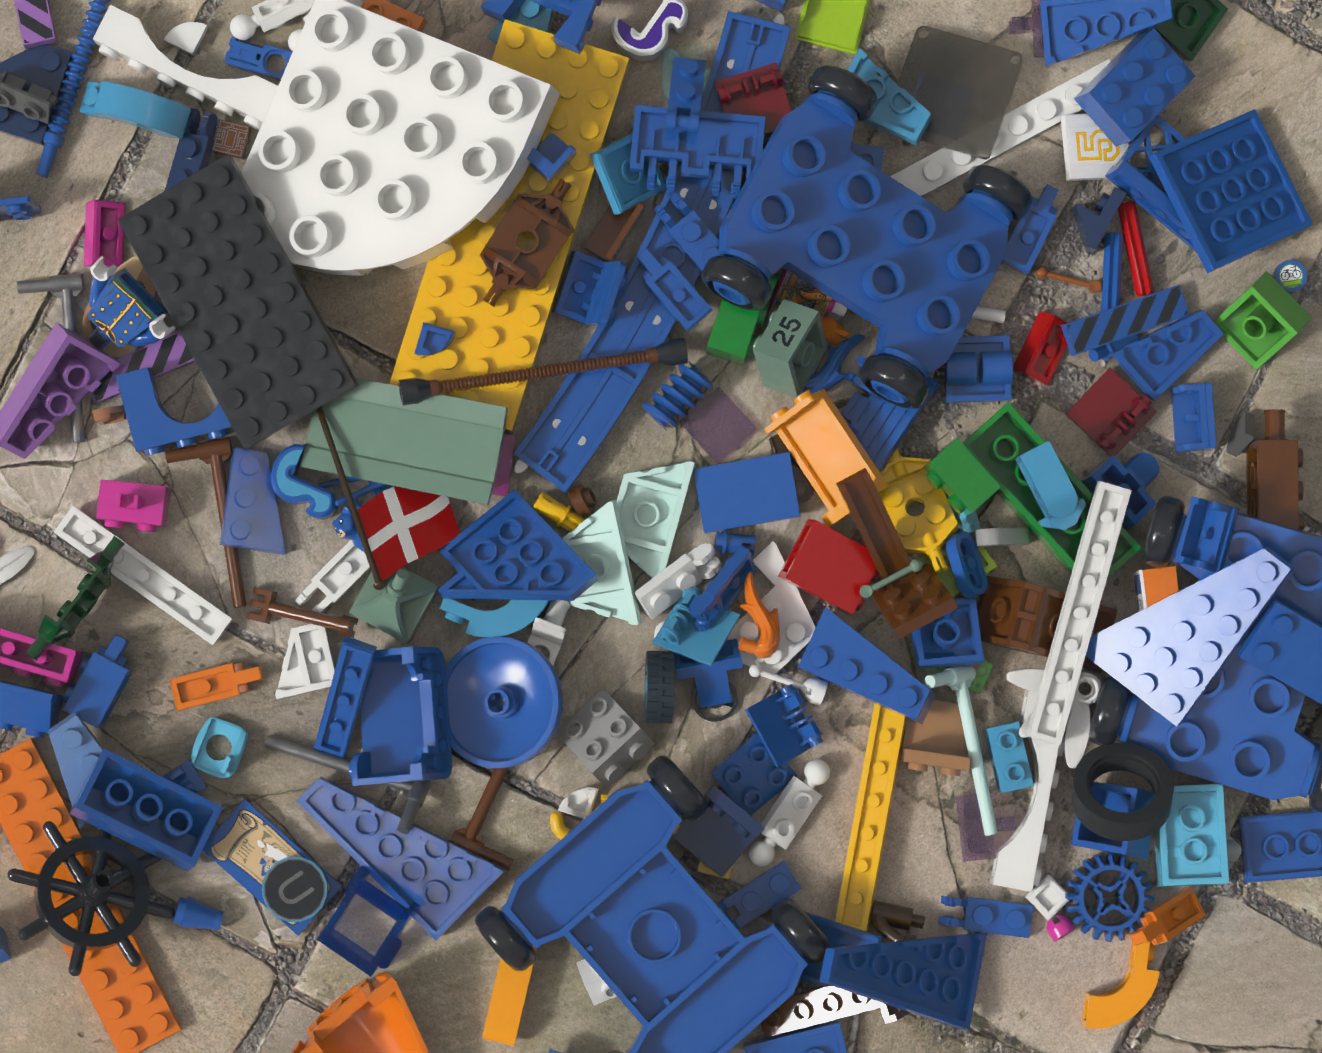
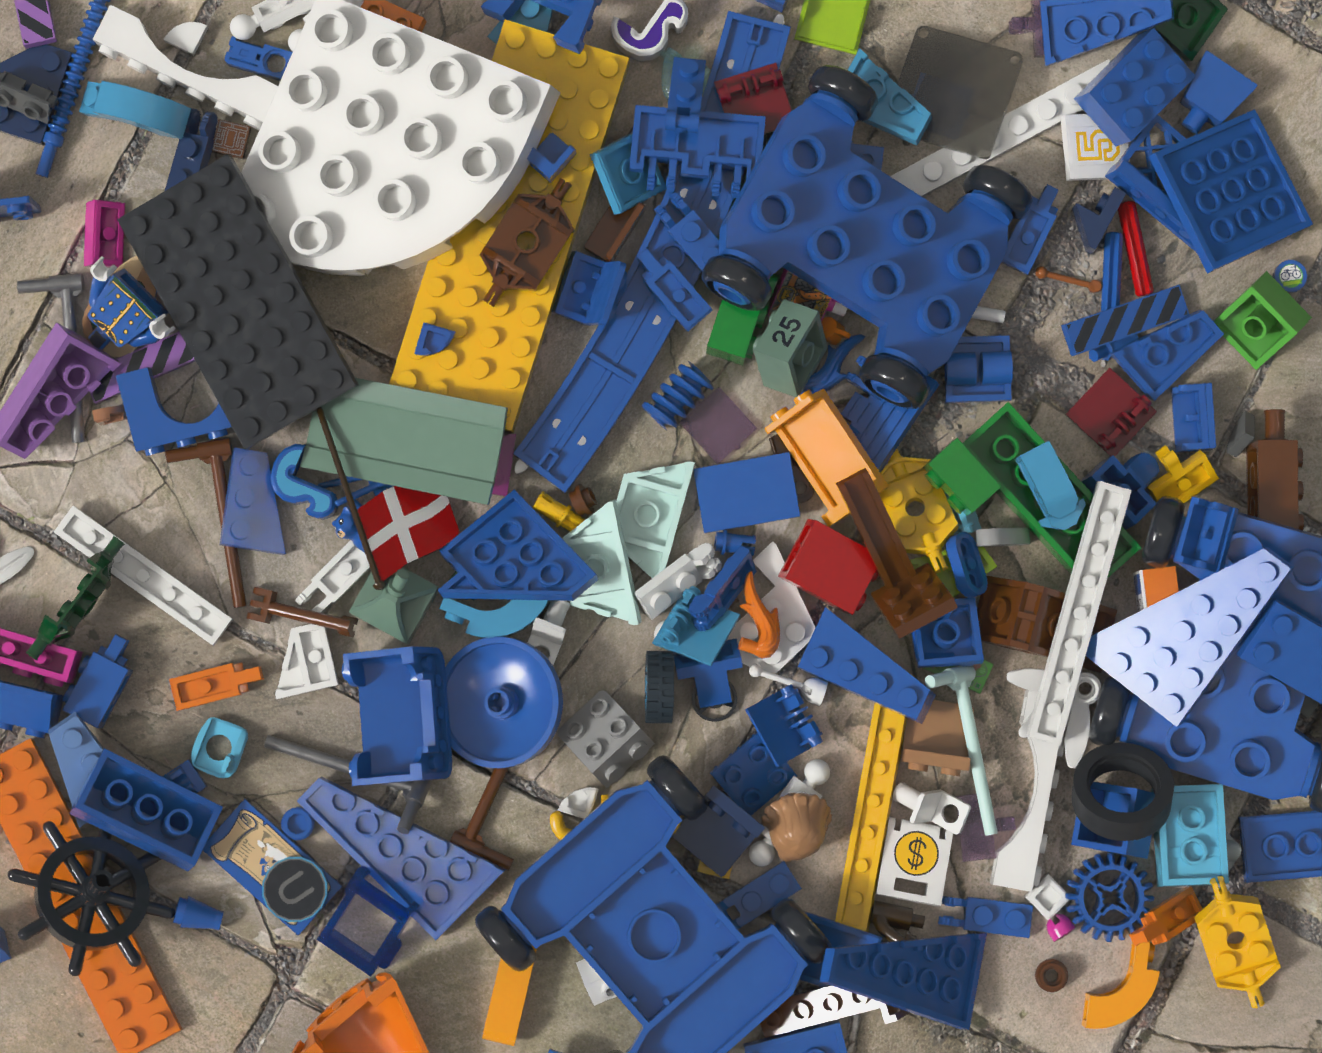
dark pink brick [96,480,170,532] -> none
blue tile [314,636,377,759] -> none
reddish brown hose [398,338,688,406] -> none
sand green hinge [860,559,922,599] -> none
dark azure brick [983,721,1034,793] -> none
red slope [1013,312,1067,386] -> none
none -> blue tile [281,807,315,840]
none -> medium nougat hair [761,792,832,862]
none -> white container [875,817,953,907]
none -> white bracket [892,782,971,835]
none -> reddish brown plate [1035,959,1068,992]
none -> yellow plate [1147,445,1219,503]
none -> blue torso [1180,50,1258,134]
none -> yellow plate [1194,876,1281,1008]

